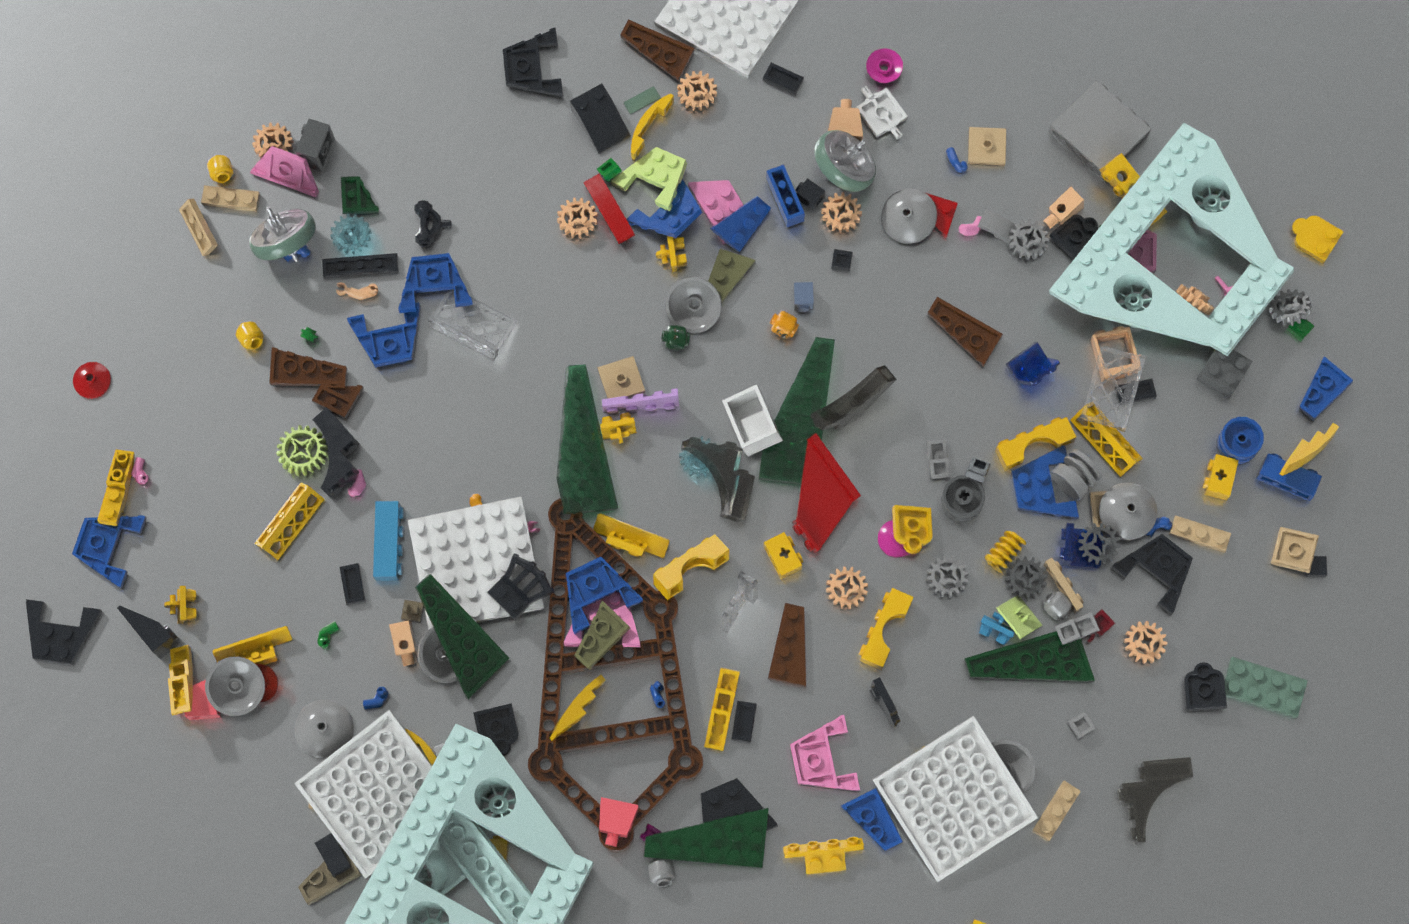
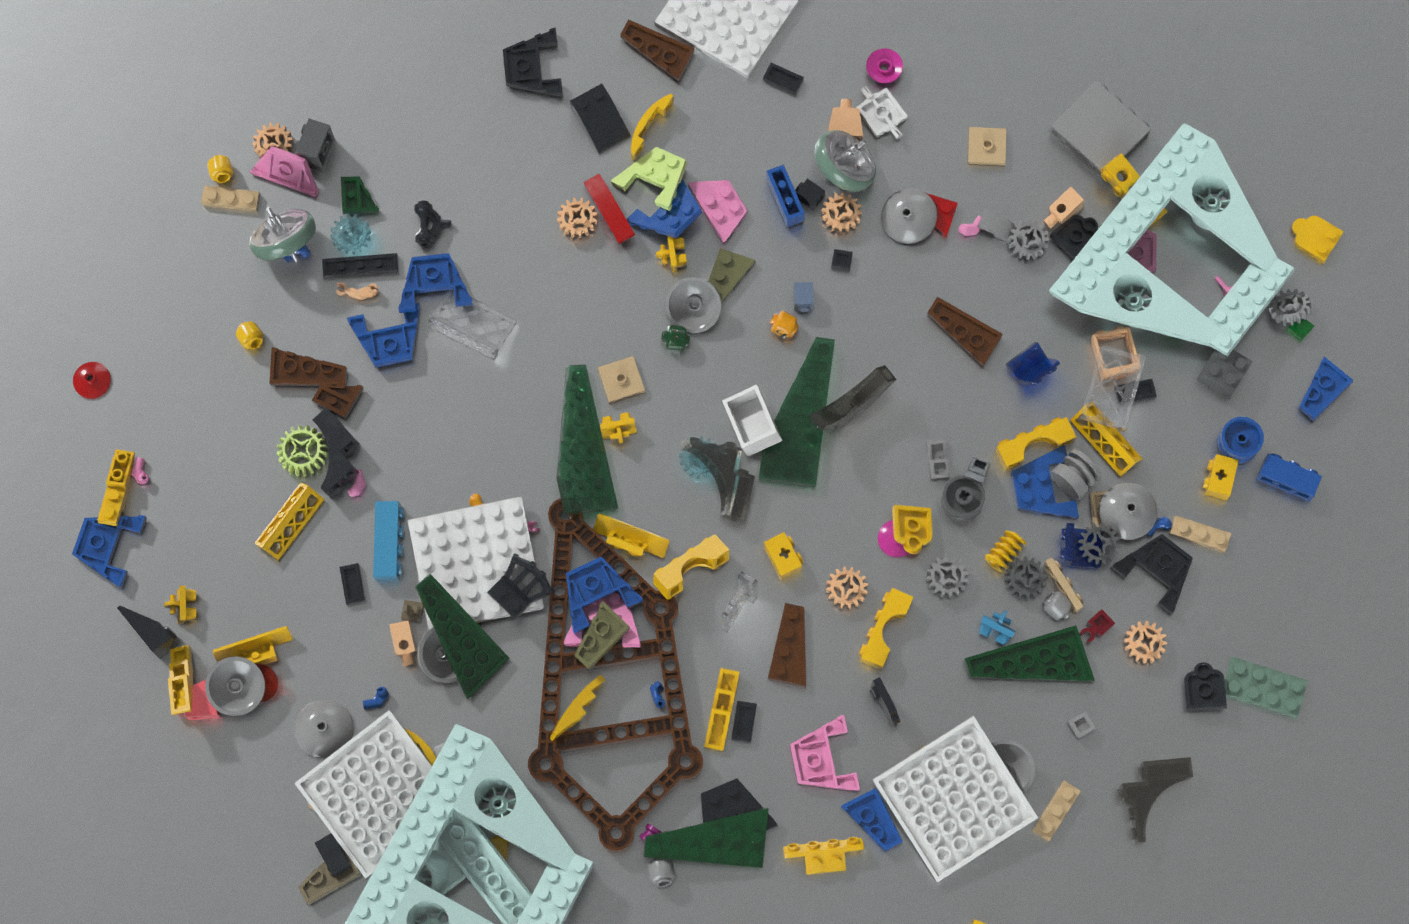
black wing [26,599,102,665] -> none
tan plate [179,199,218,256] -> none
green plate [300,327,319,342] -> none
green arm [317,621,339,648] -> none
black plate [473,703,519,756] -> none
green plate [597,158,622,182] -> none
coral torso [599,797,639,847] -> none
lavender wing [602,388,679,414] -> none
sand green sticker [624,86,661,114] -> none
light nougat gear [677,71,717,111] -> none
blue wing [710,196,771,252] -> none
red piece [792,433,861,553] -> none
blue arm [946,147,968,173] -> none
yellowish green piece [996,595,1042,639] -> none
light grey slope [1055,612,1100,645] -> none
light nougat gear [1176,284,1214,315] -> none
tan plate [1271,527,1319,573] -> none
yellow slope [1279,423,1339,476] -> none
black tile [1306,556,1327,577] -> none

